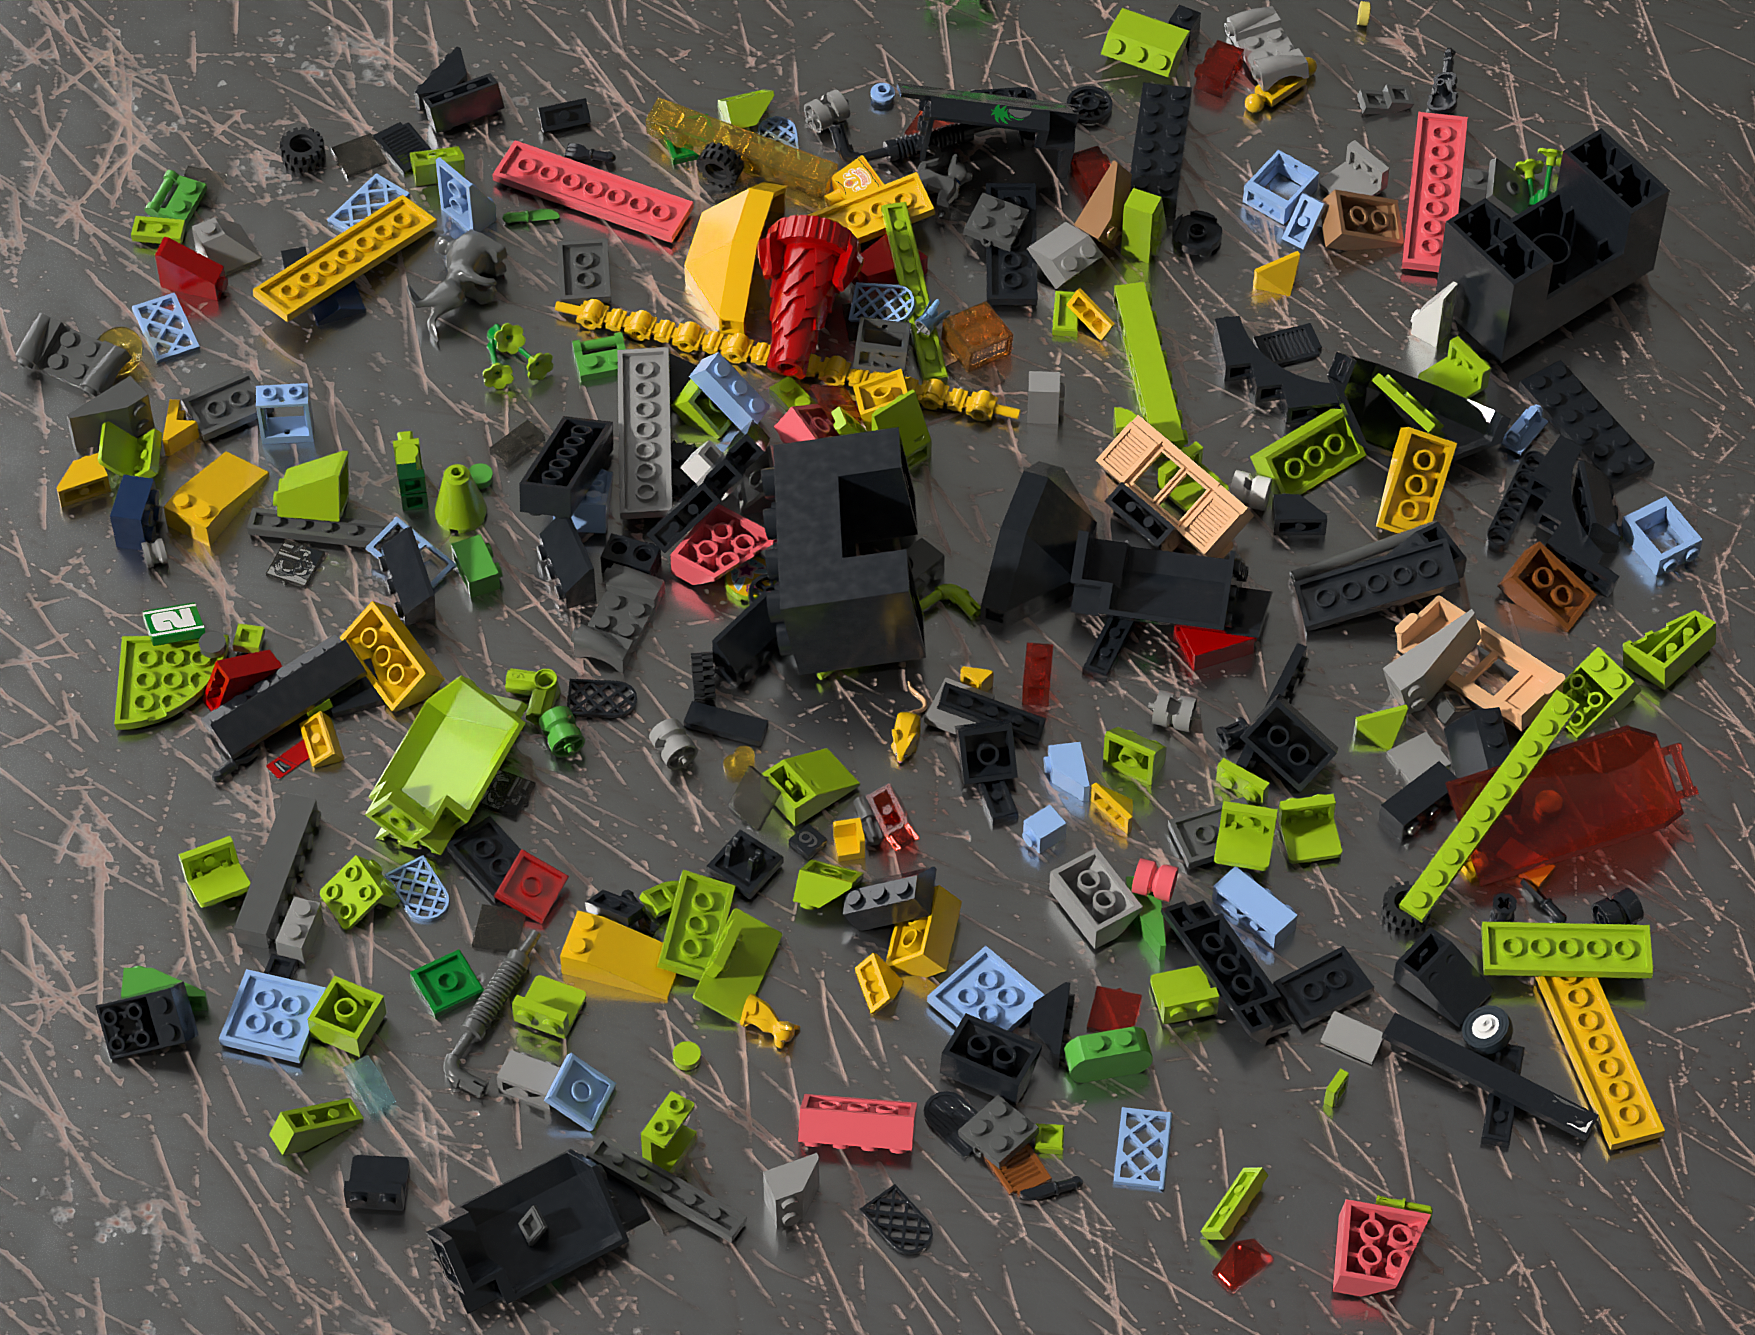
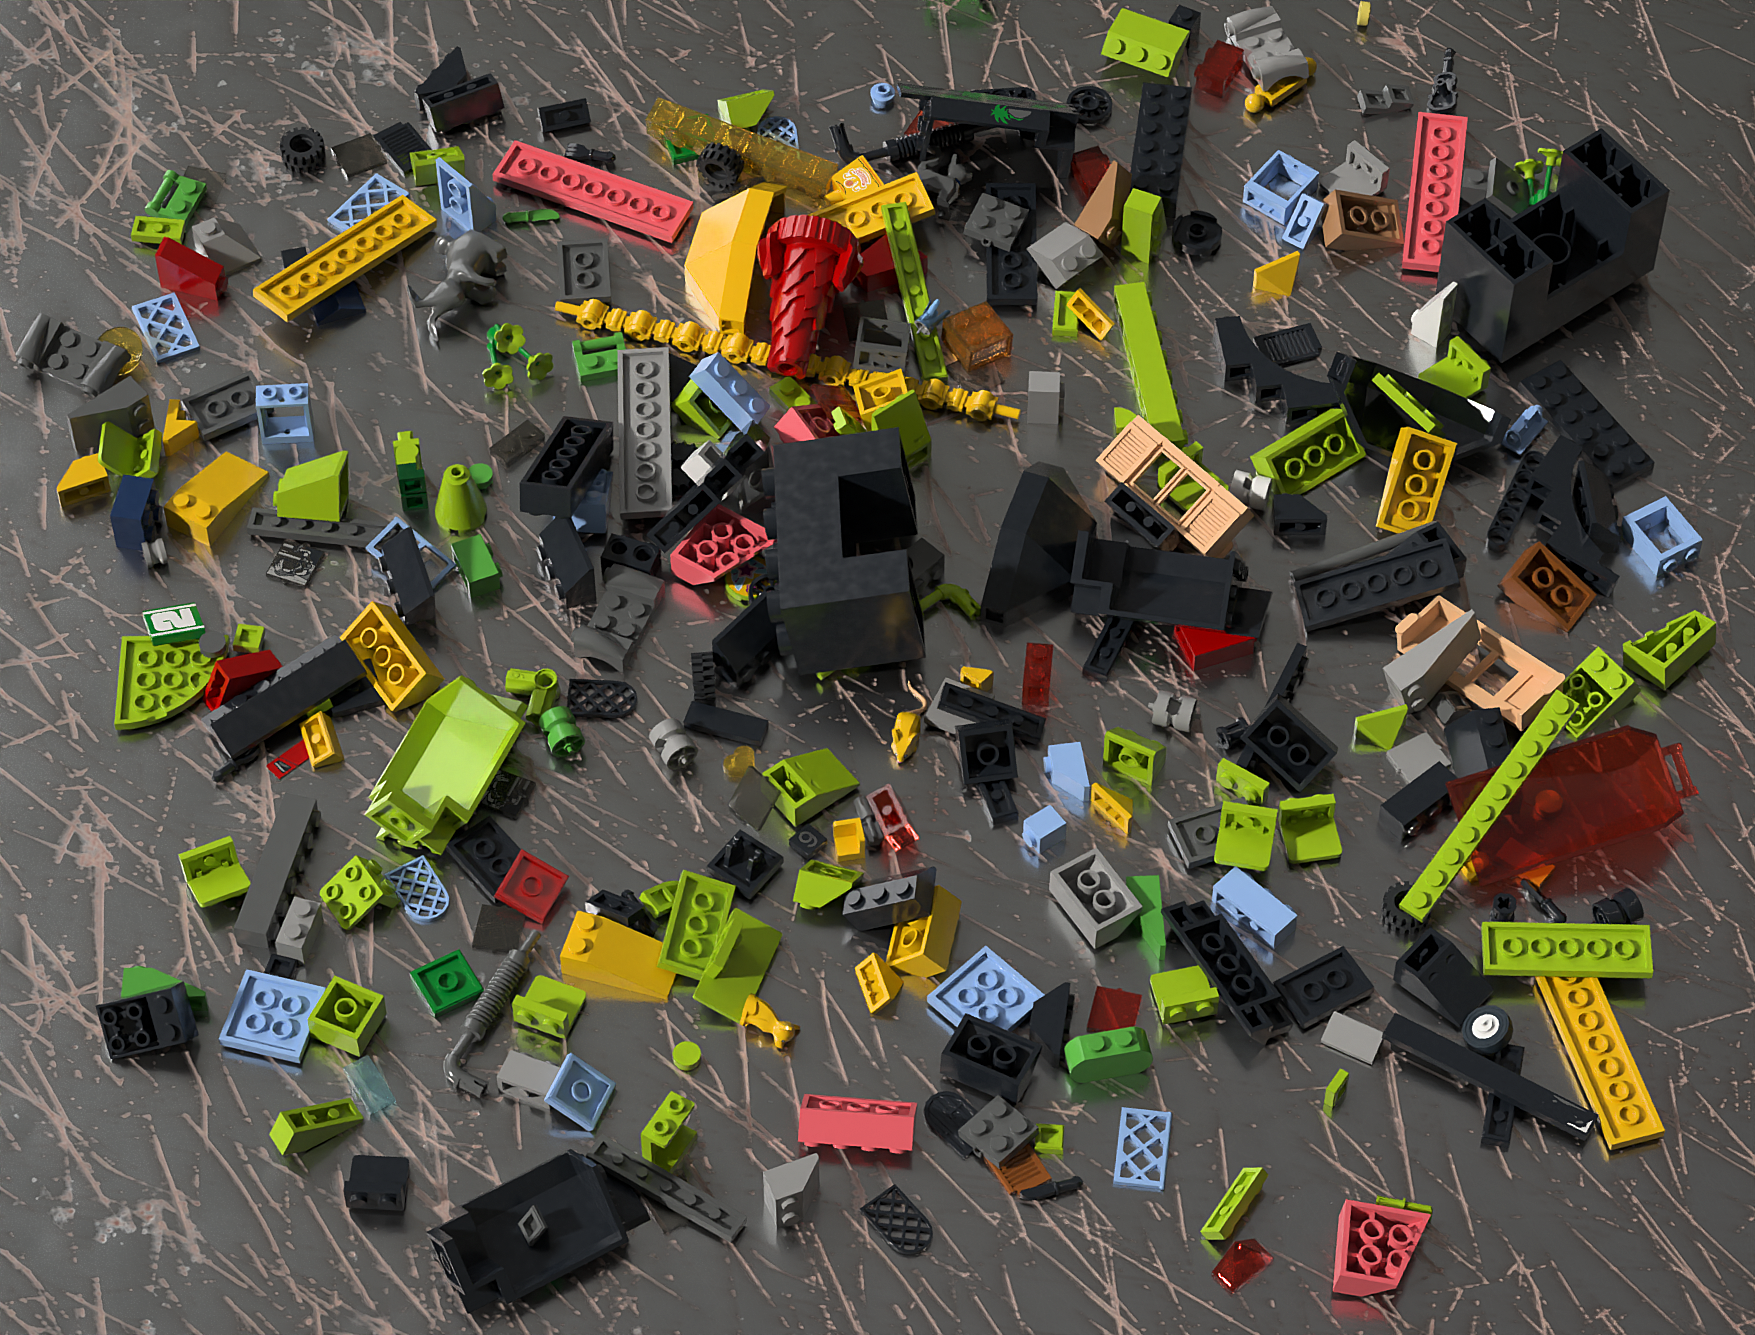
light grey wheel [804,89,850,133] -> none
light blue window [848,282,915,322] -> none
coral wheel [1132,858,1179,902] -> none

